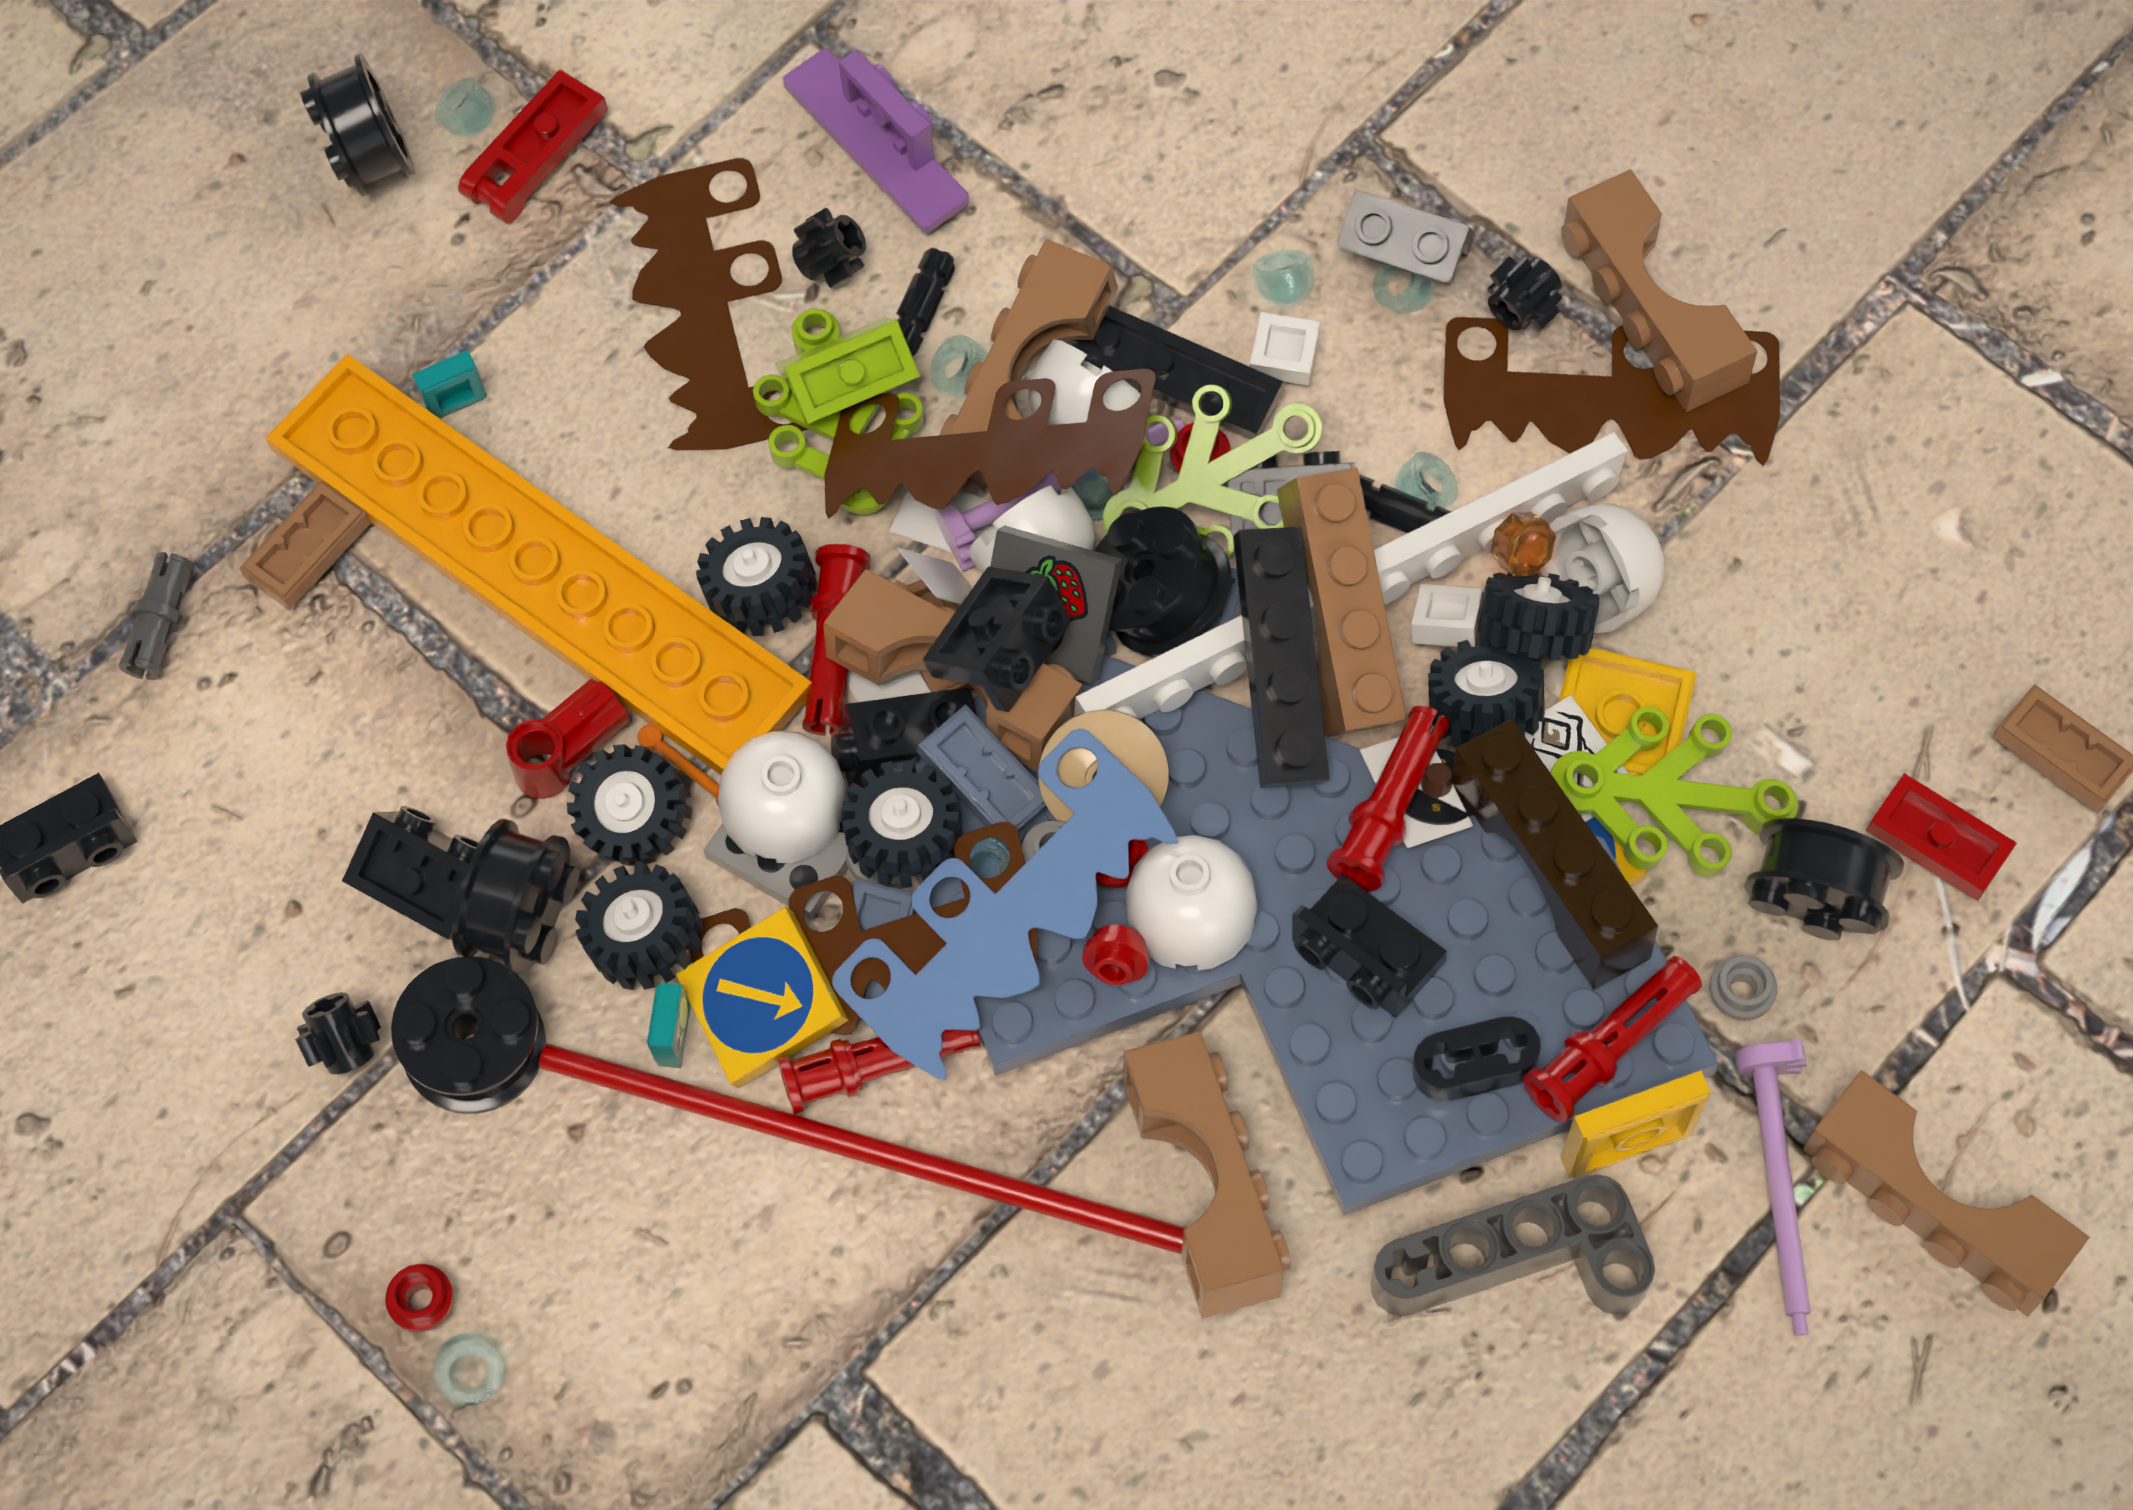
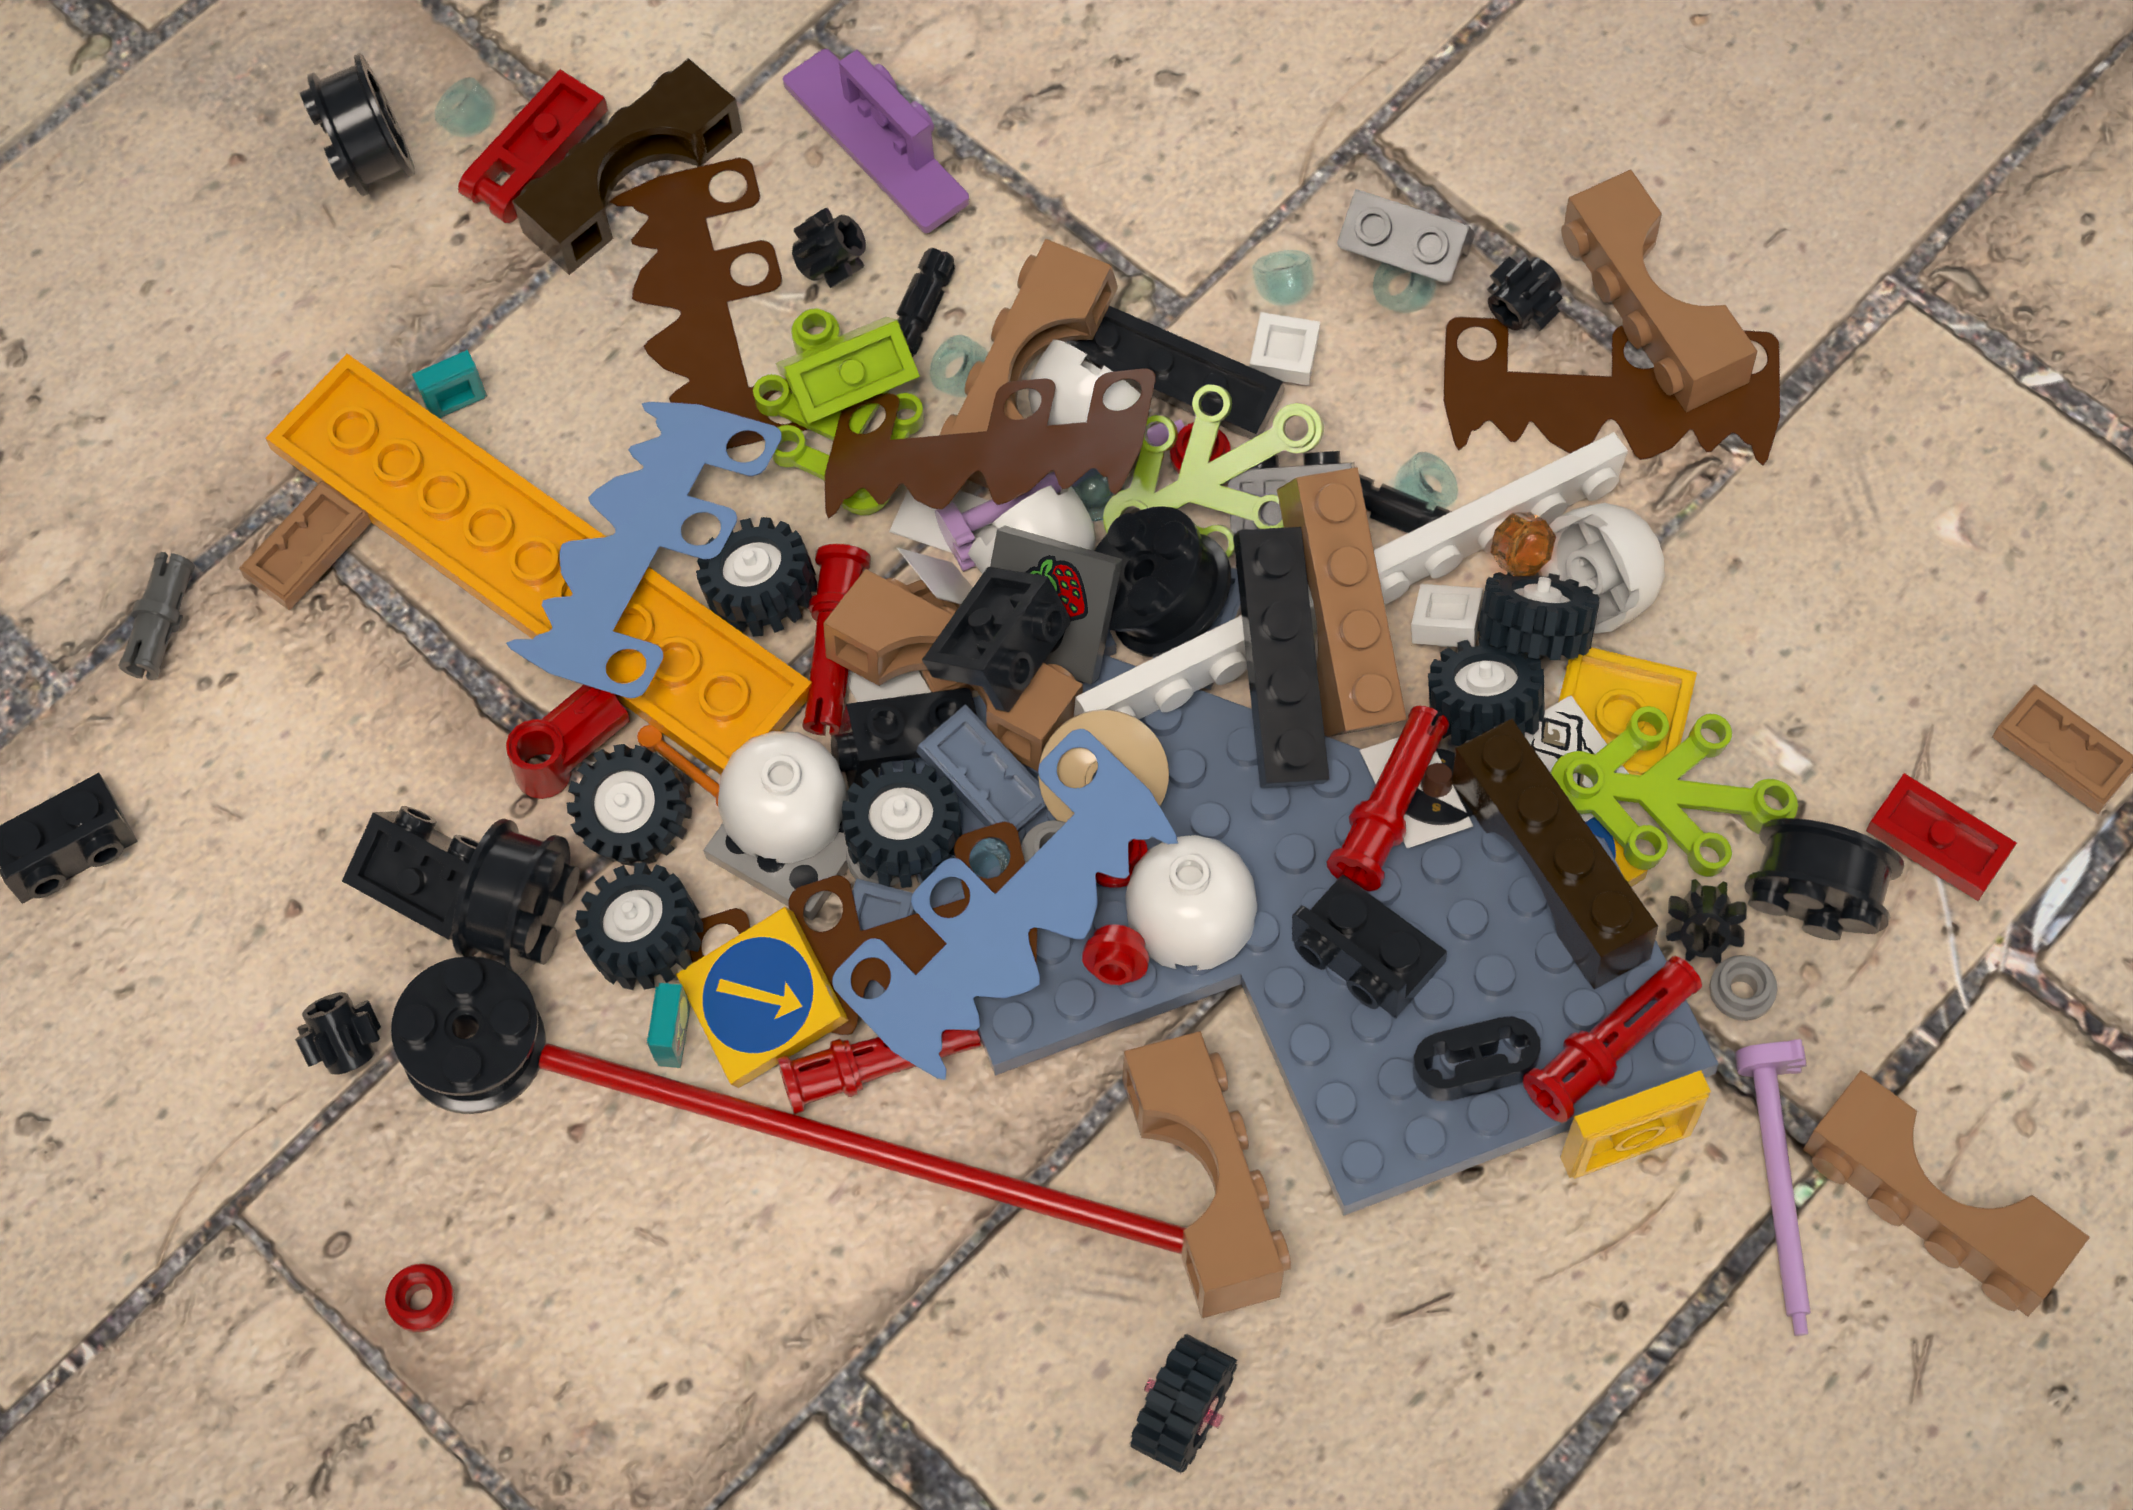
clear light blue piece [433,1332,504,1405] -> none
dark grey beam [1370,1174,1655,1316] -> none
none -> medium blue piece [506,402,782,698]
none -> dark brown arch [513,58,743,275]
none -> black wheel [1130,1334,1237,1473]
none -> black gear [1666,879,1747,964]

